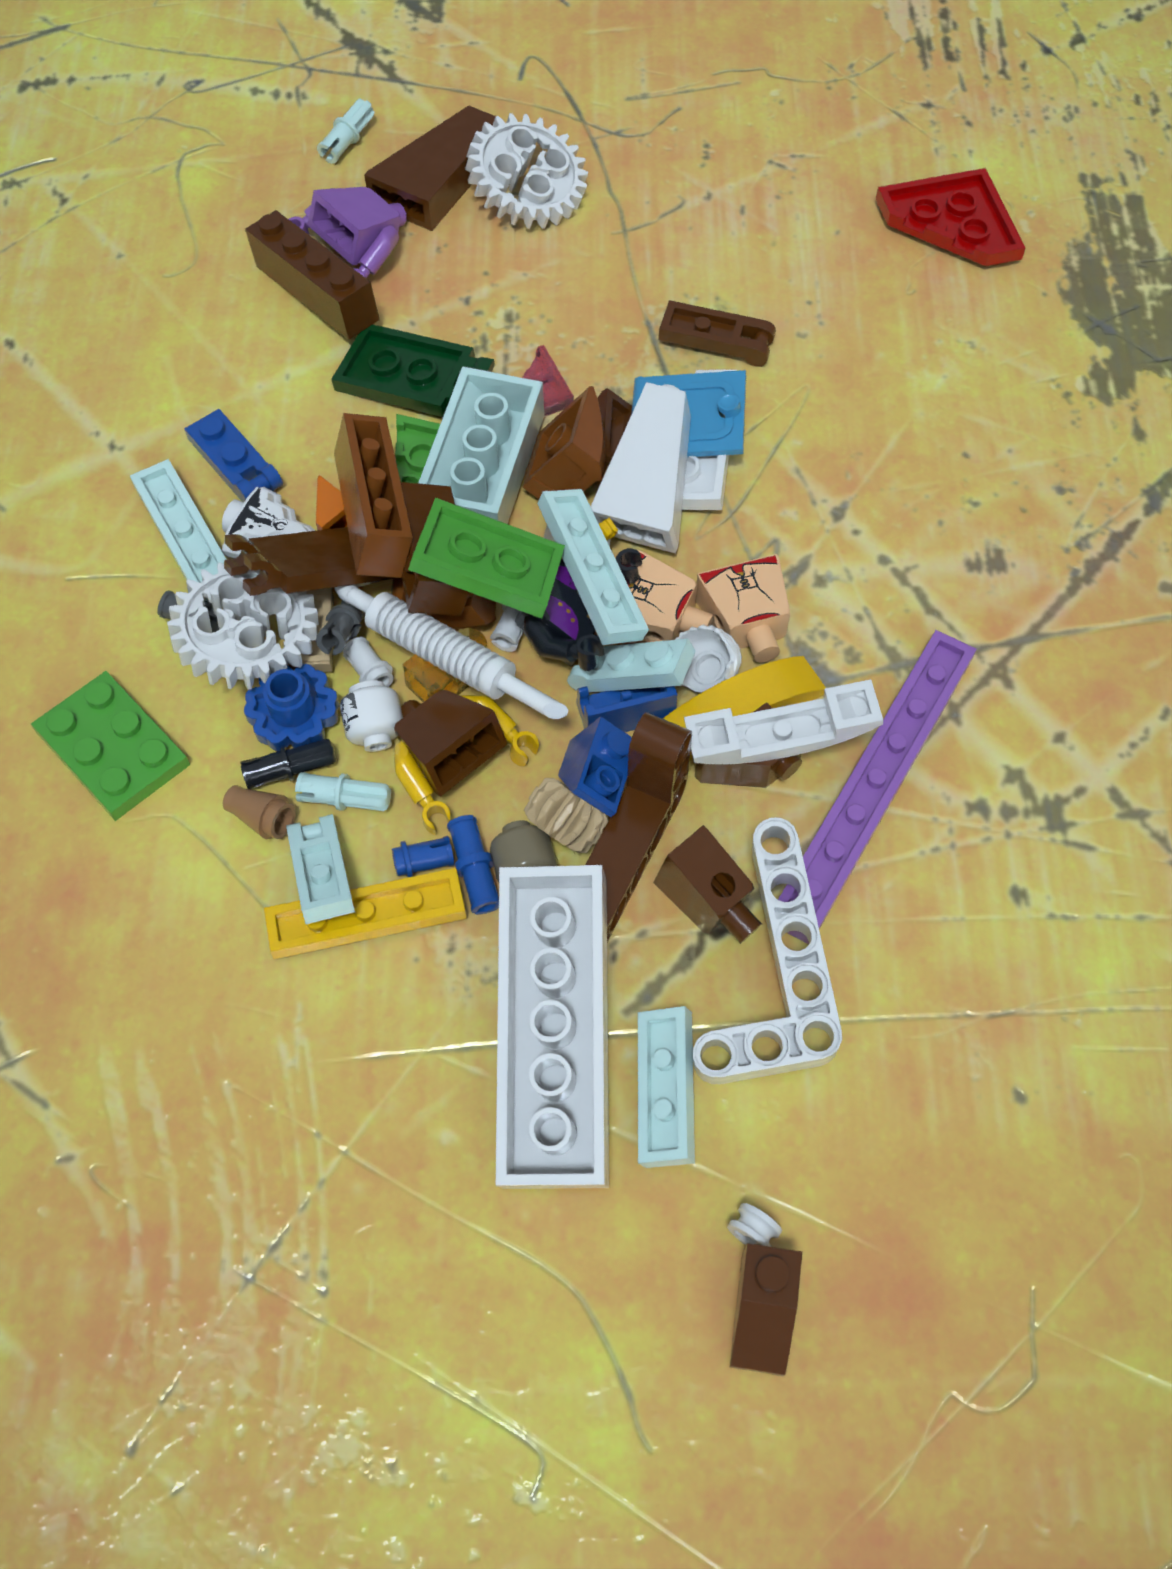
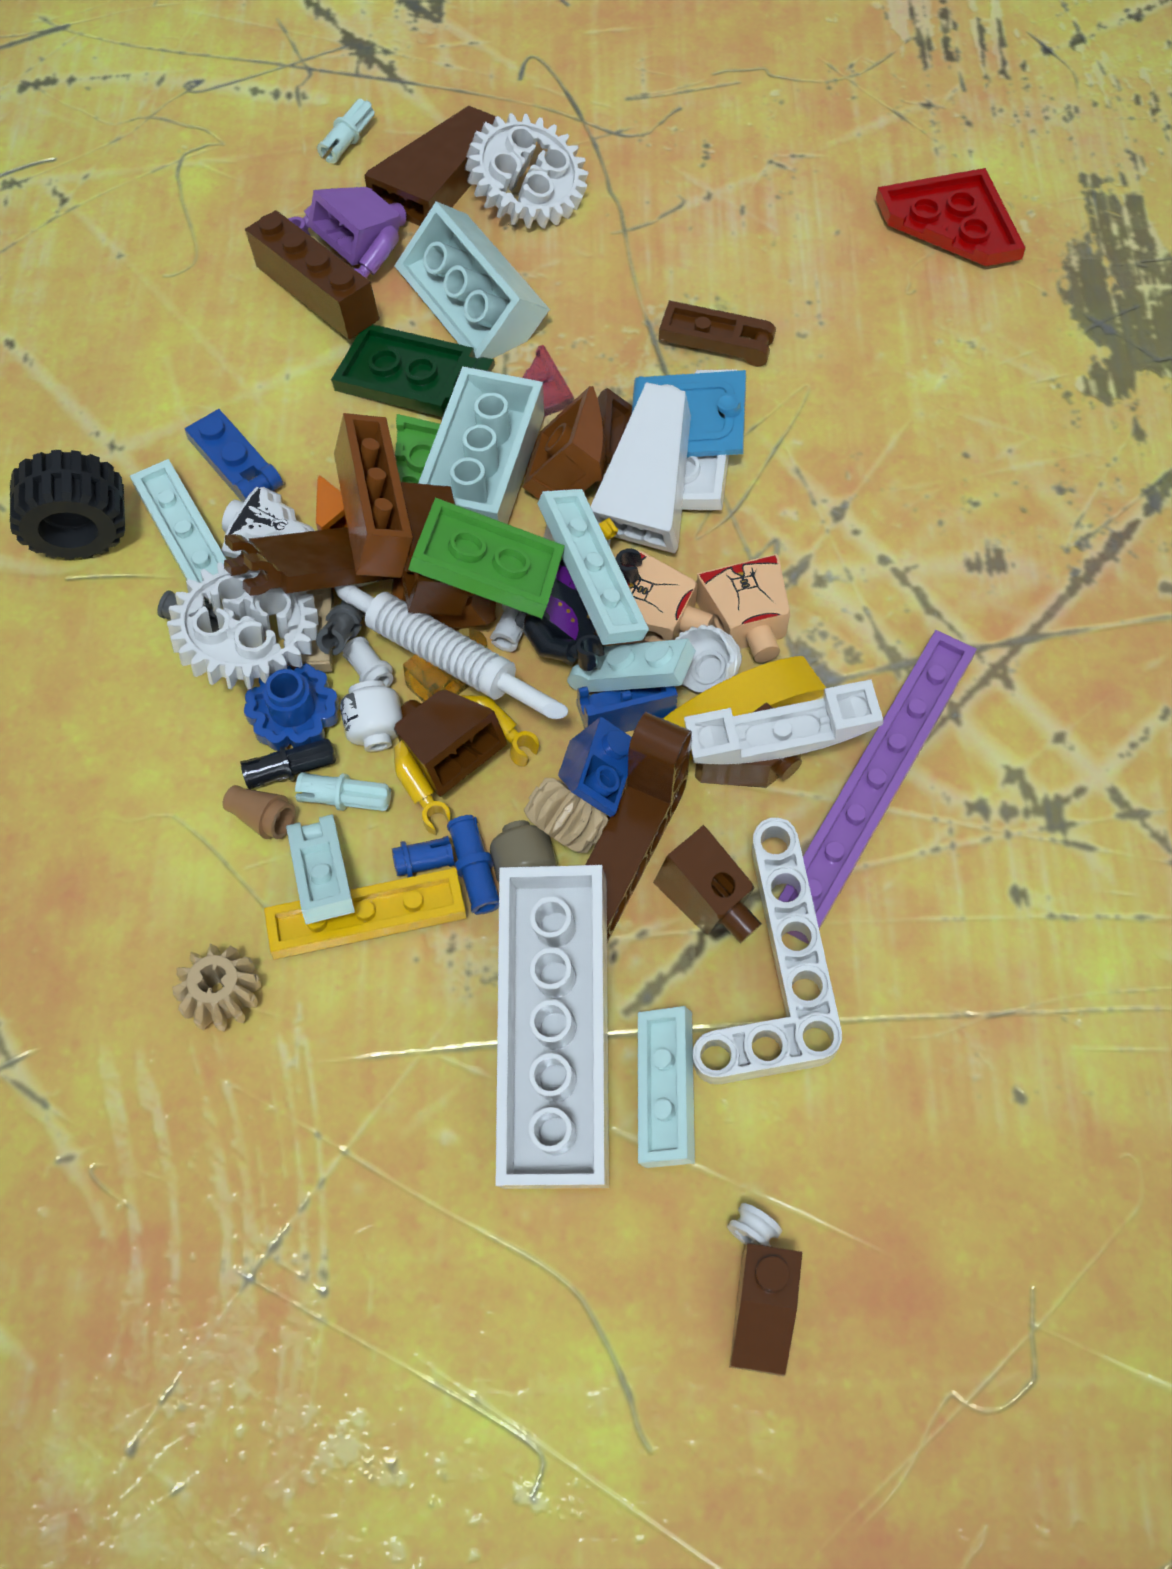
bright green plate [31,671,190,821] -> none
none -> black tyre [10,450,125,560]
none -> tan gear [172,944,261,1032]
none -> light aqua slope [395,201,550,359]

